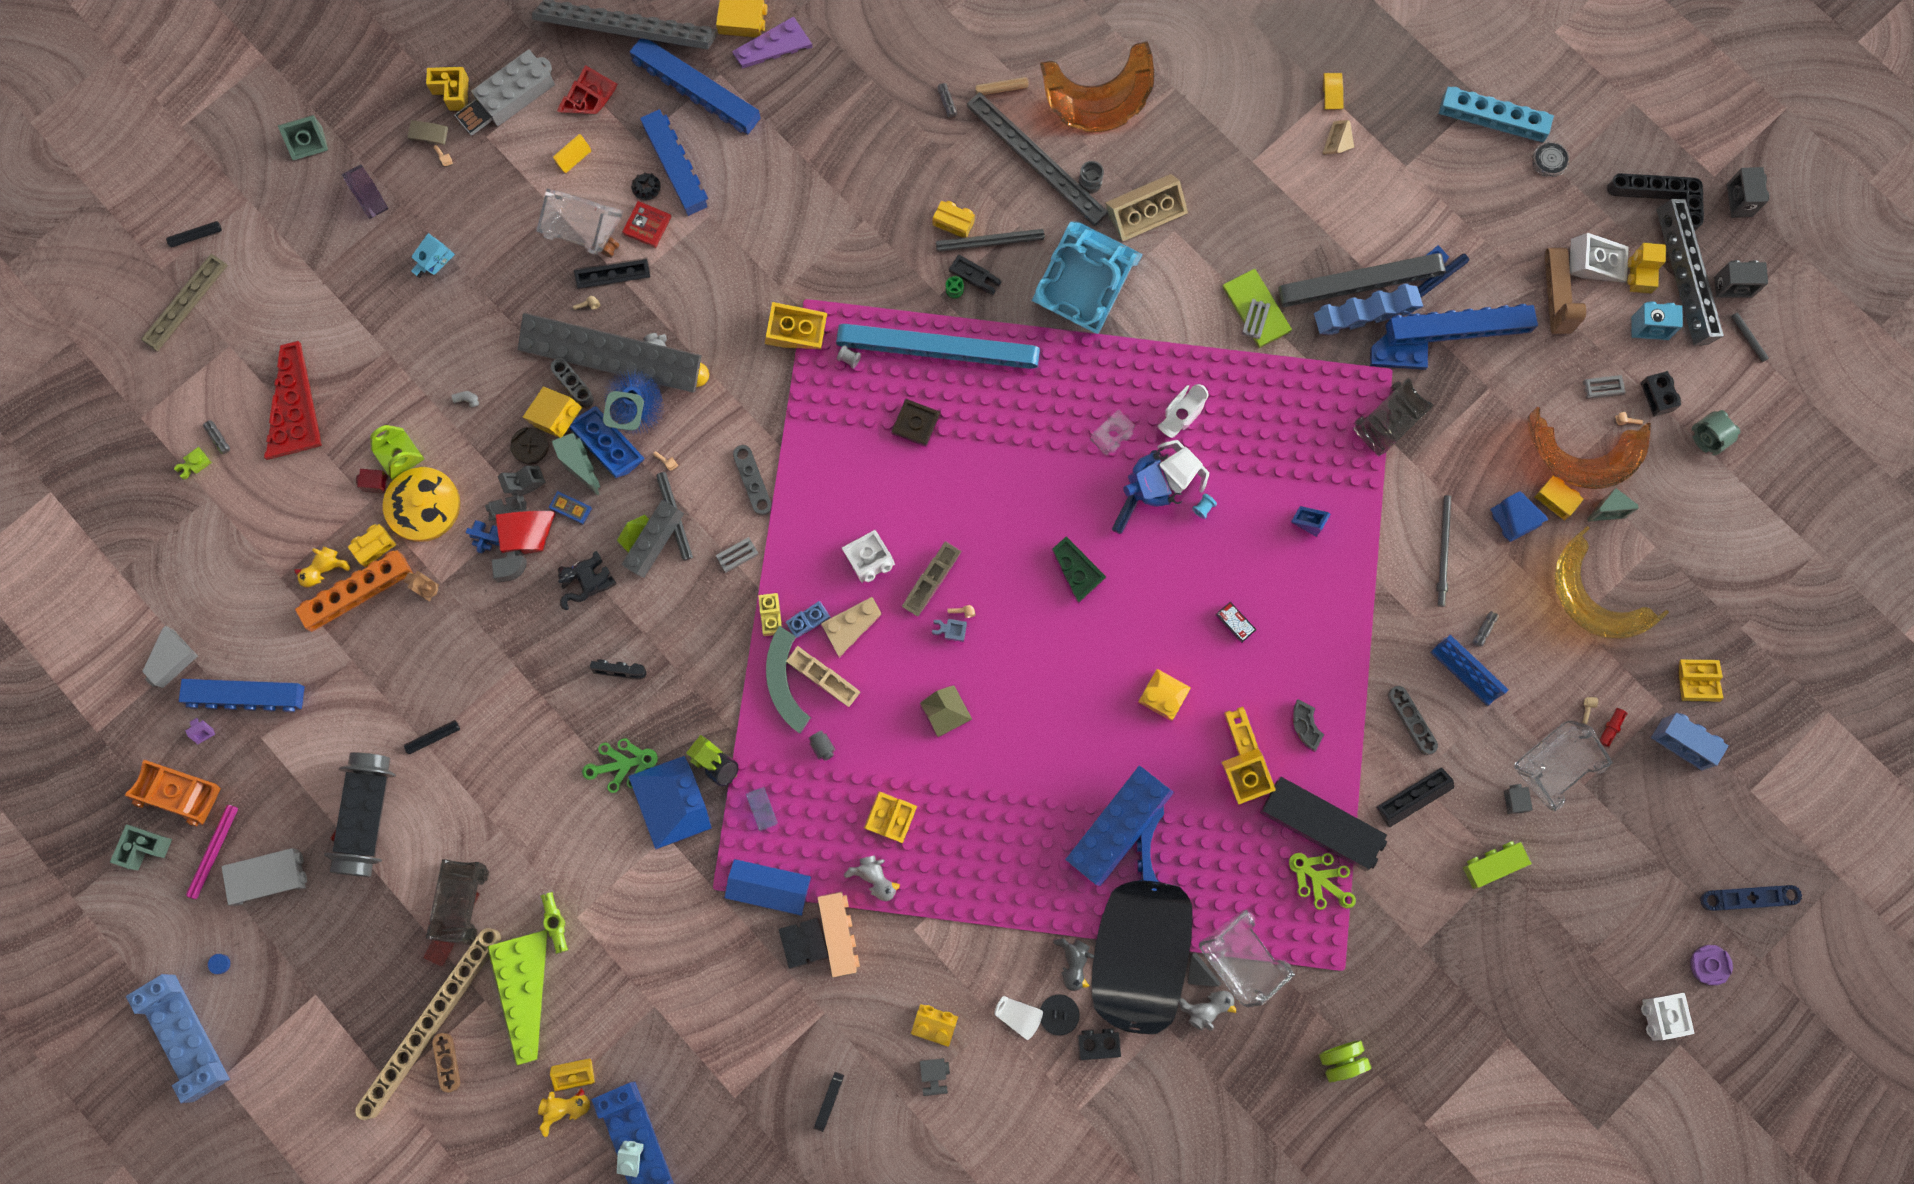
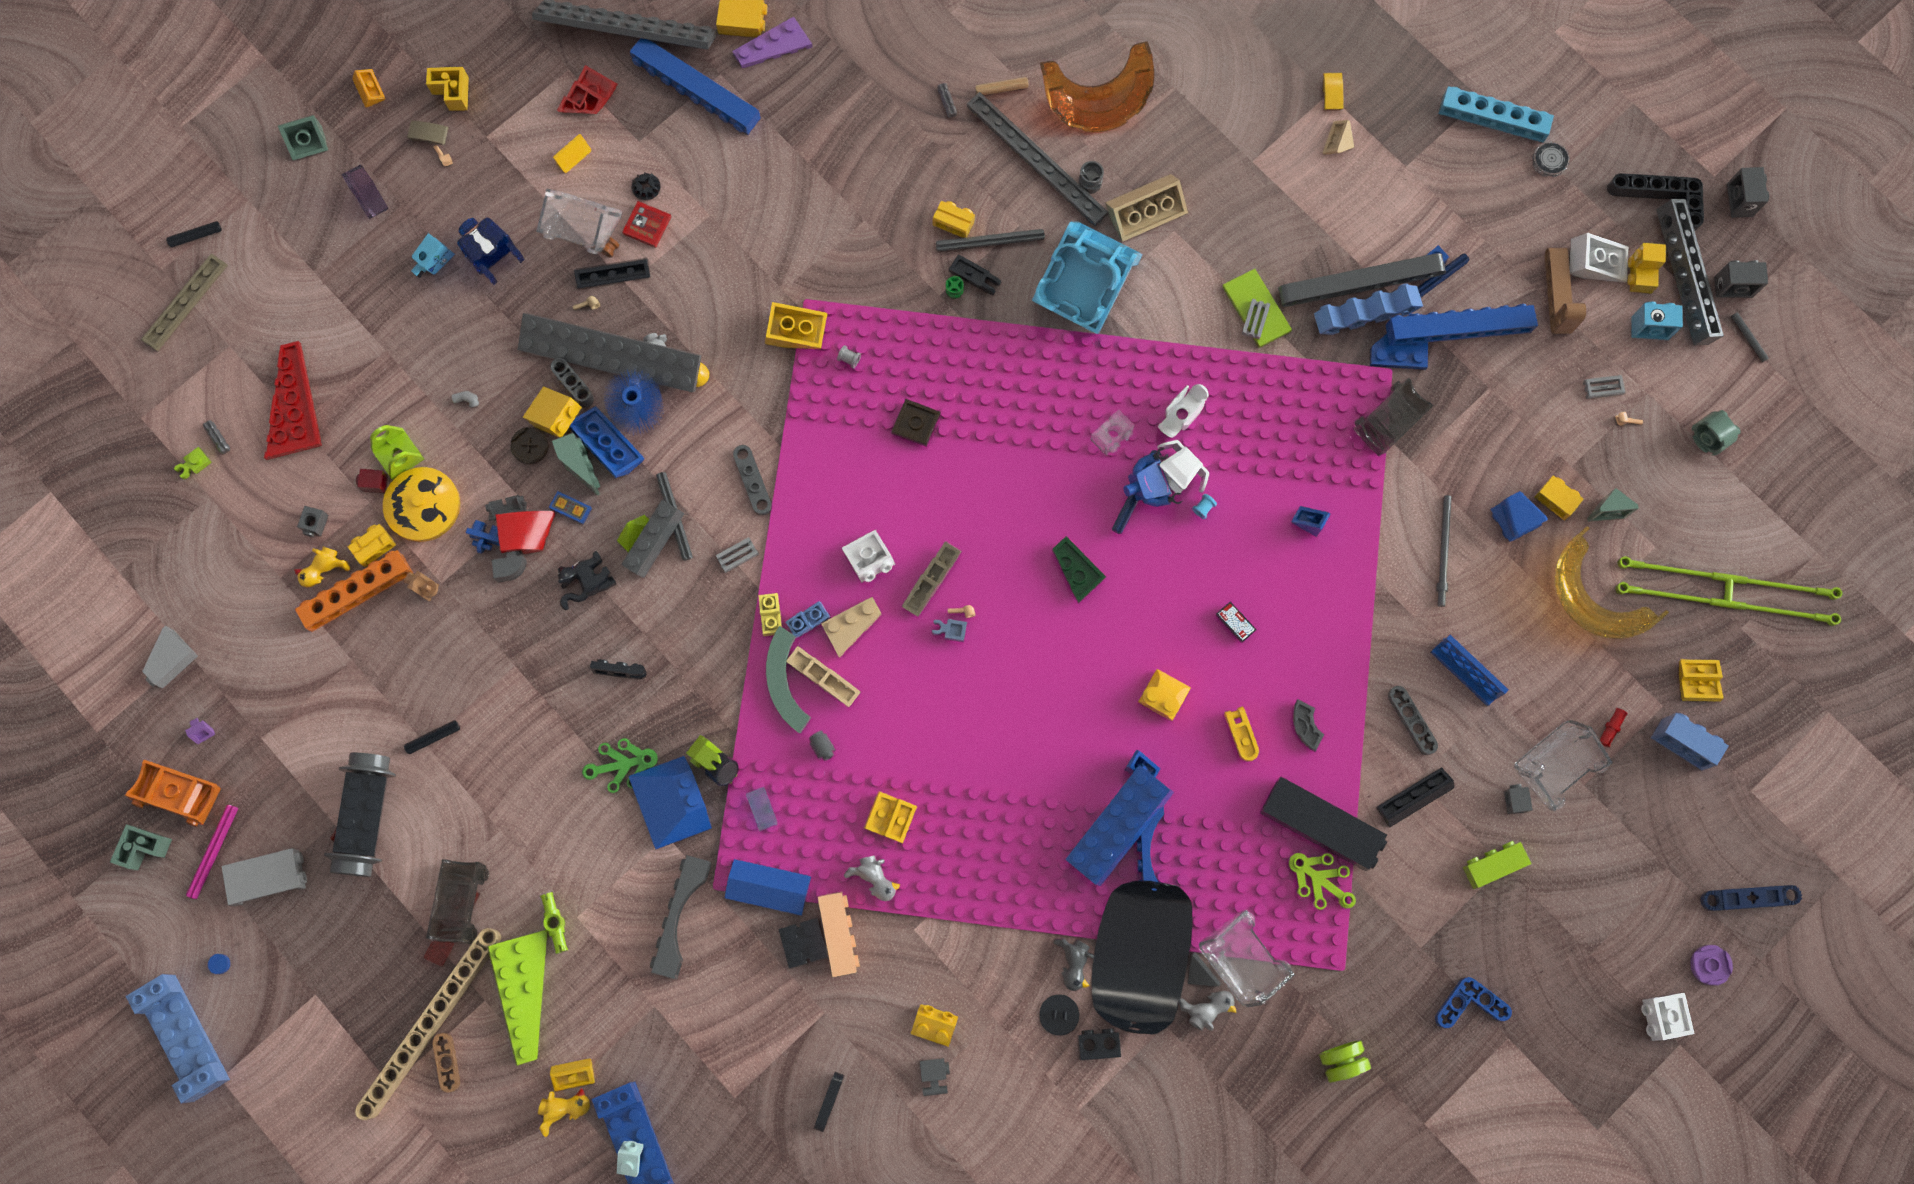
blue brick [179,679,305,712] -> none
light grey piece [454,49,555,136] -> none
dark grey brick [497,466,546,496] -> none
sand green piece [603,391,644,431] -> none
blue brick [640,109,708,216] -> none
light nougat hand [653,451,678,471] -> none
dark azure beam [836,324,1040,369] -> none
olive slope [920,685,972,737] -> none
white piece [994,996,1043,1040] -> none
yellow brick [1221,748,1276,805] -> none
flat silver axle [1473,611,1499,647] -> none
clear orange windscreen [1528,407,1651,489] -> none
tan hand [1582,697,1598,724] -> none
black brick [1641,371,1681,417] -> none
none -> dark grey brick [297,506,329,537]
none -> light orange slope [352,69,385,108]
none -> clear blue piece [457,217,525,285]
none -> dark grey arch [650,855,712,979]
none -> blue slope [1124,750,1161,777]
none -> blue beam [1435,977,1512,1028]
none -> lime bar [1615,556,1843,626]

